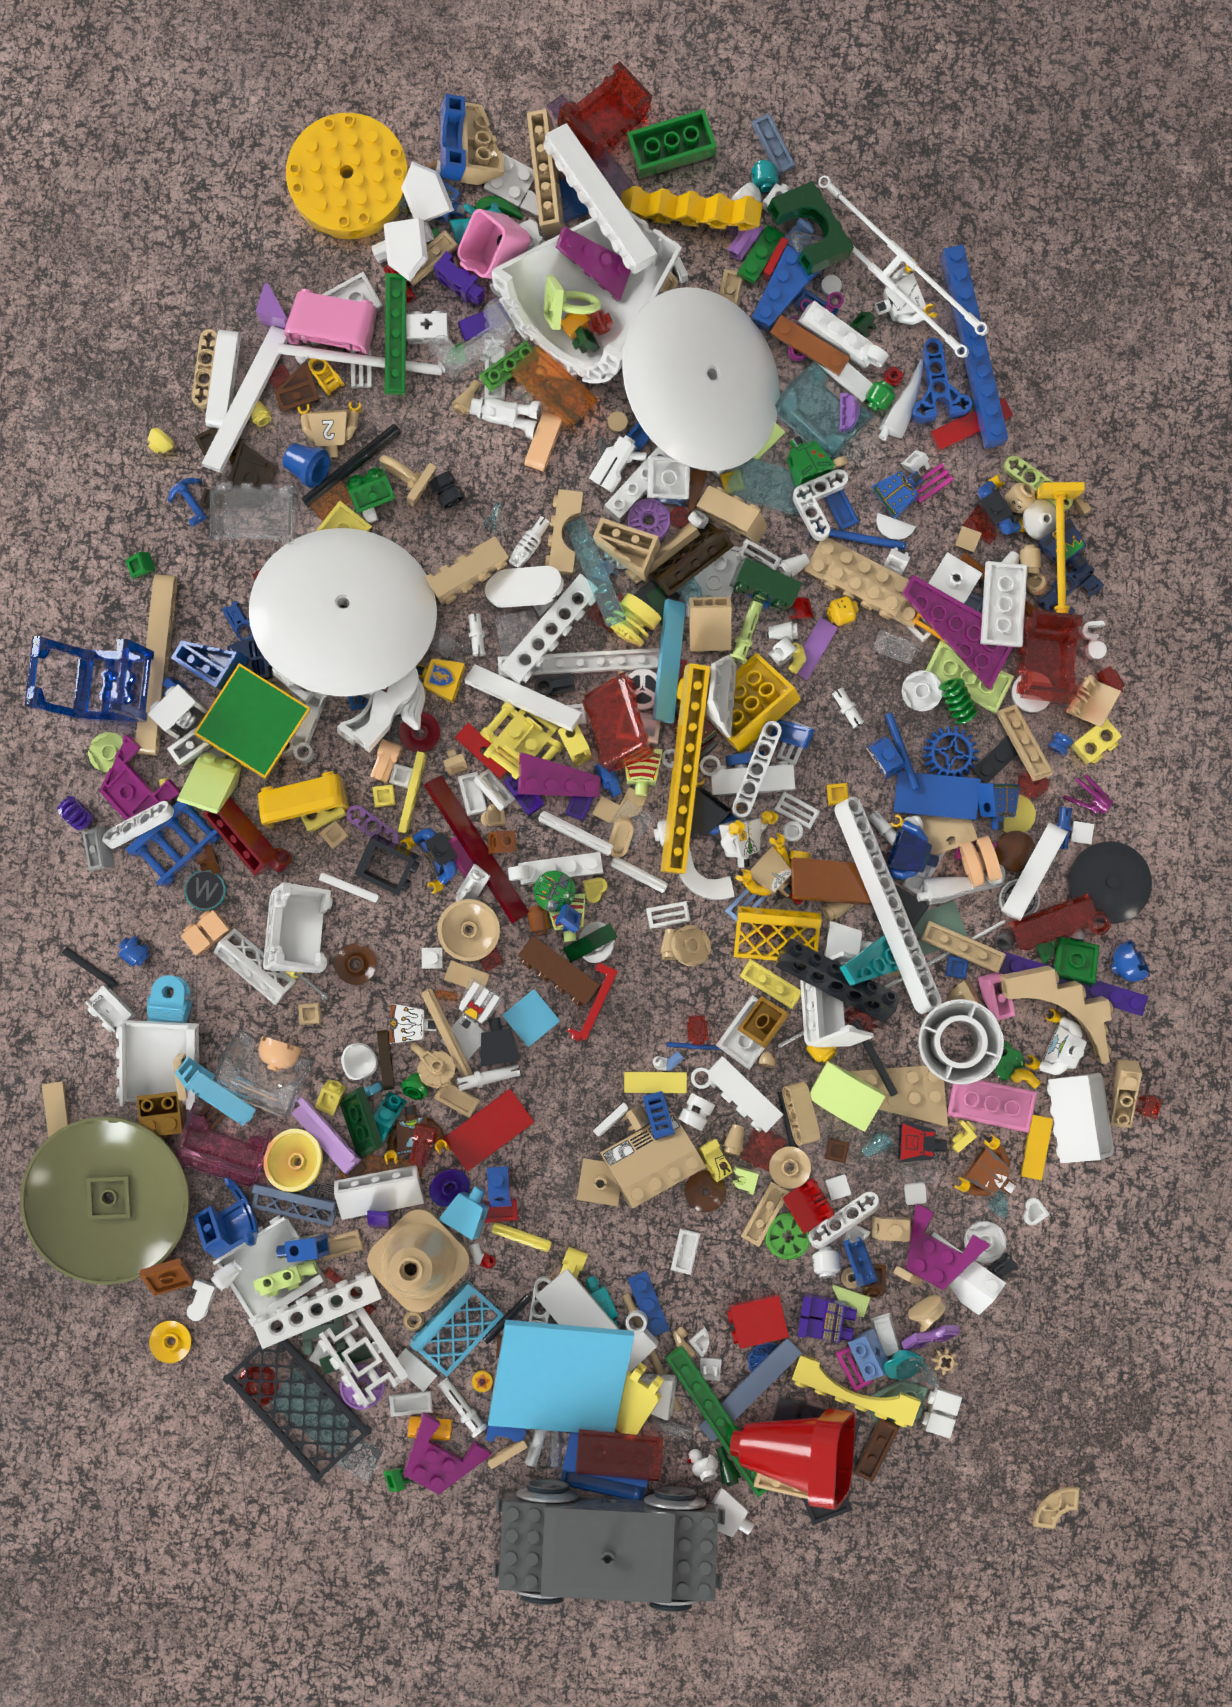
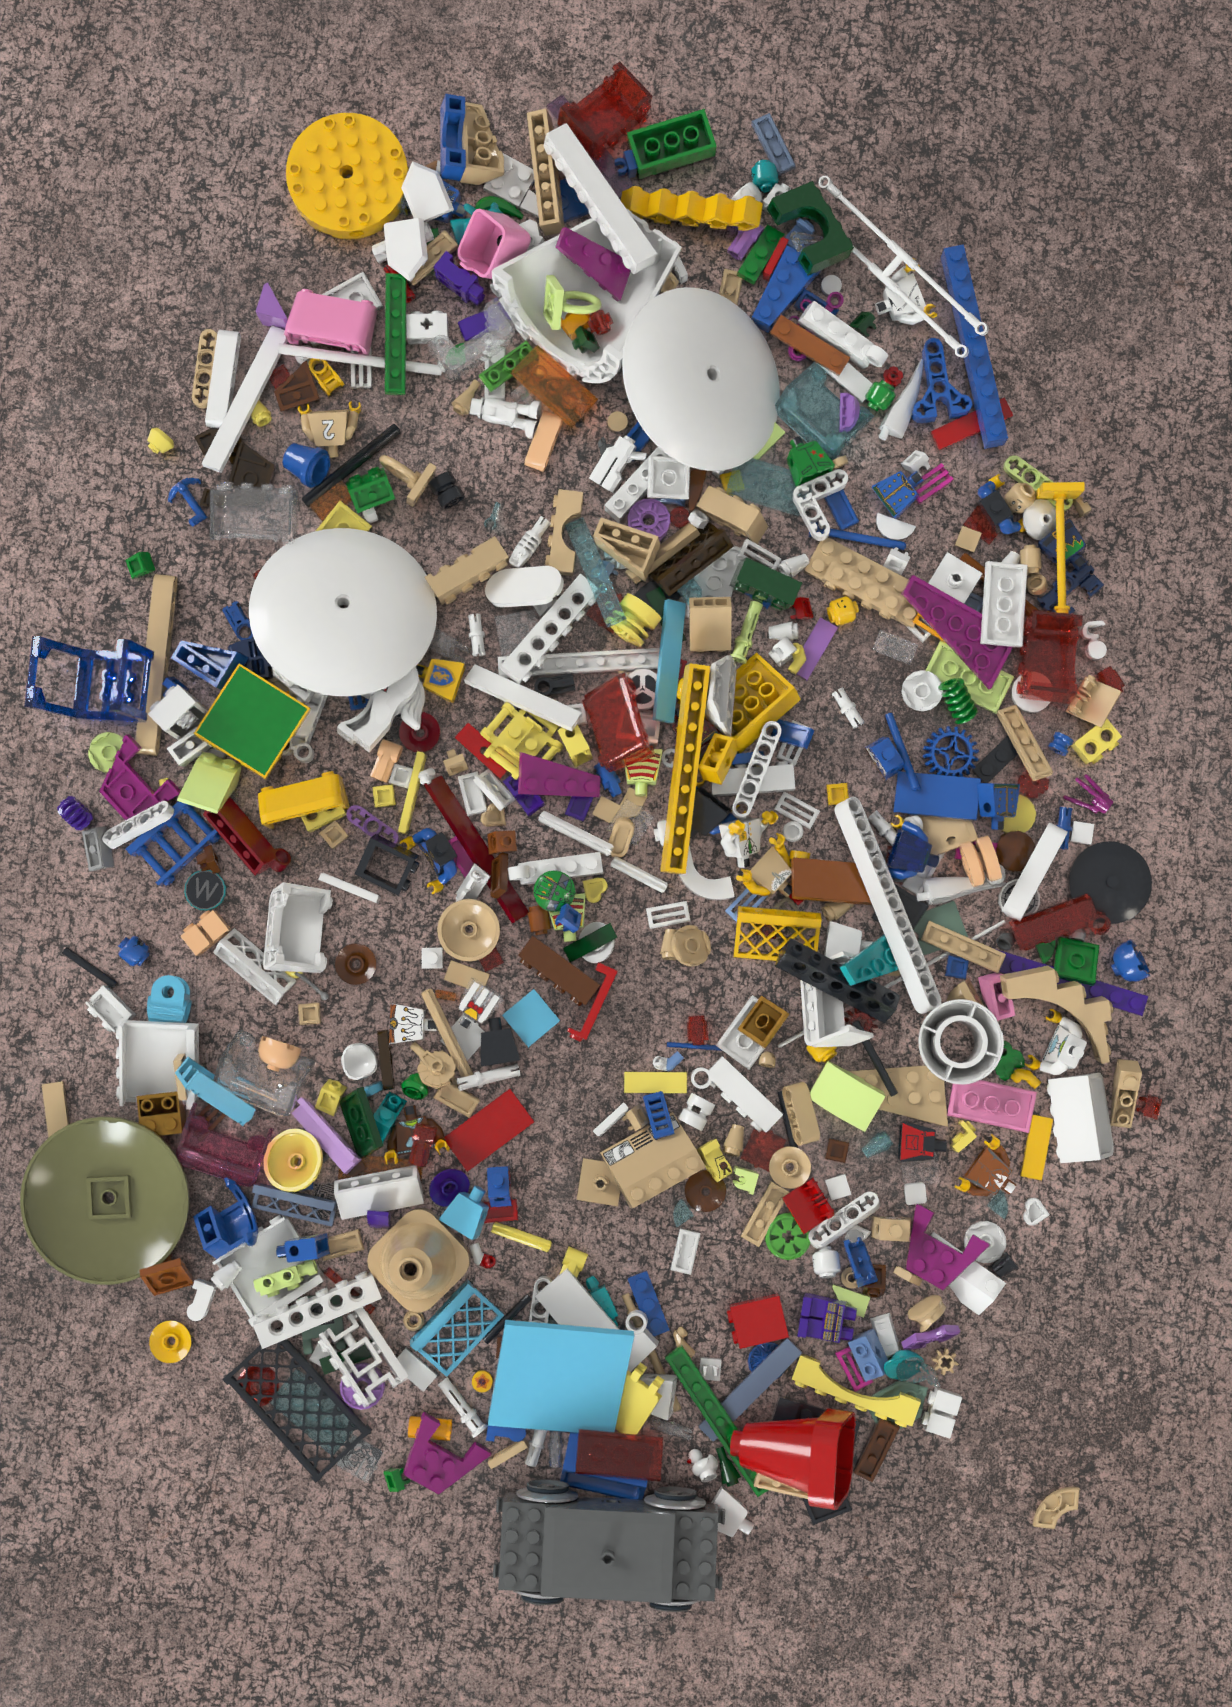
white tile [389,1390,433,1417] -> none
white tile [688,1327,709,1357] -> none
light yellow tile [739,959,801,1009] -> none
none -> white arm [418,768,435,785]
none -> reddish brown tile [490,852,509,899]
none -> blue tile [614,150,637,179]
none -> clear light blue tile [673,1198,694,1228]
none -> yellow brick [698,733,738,785]

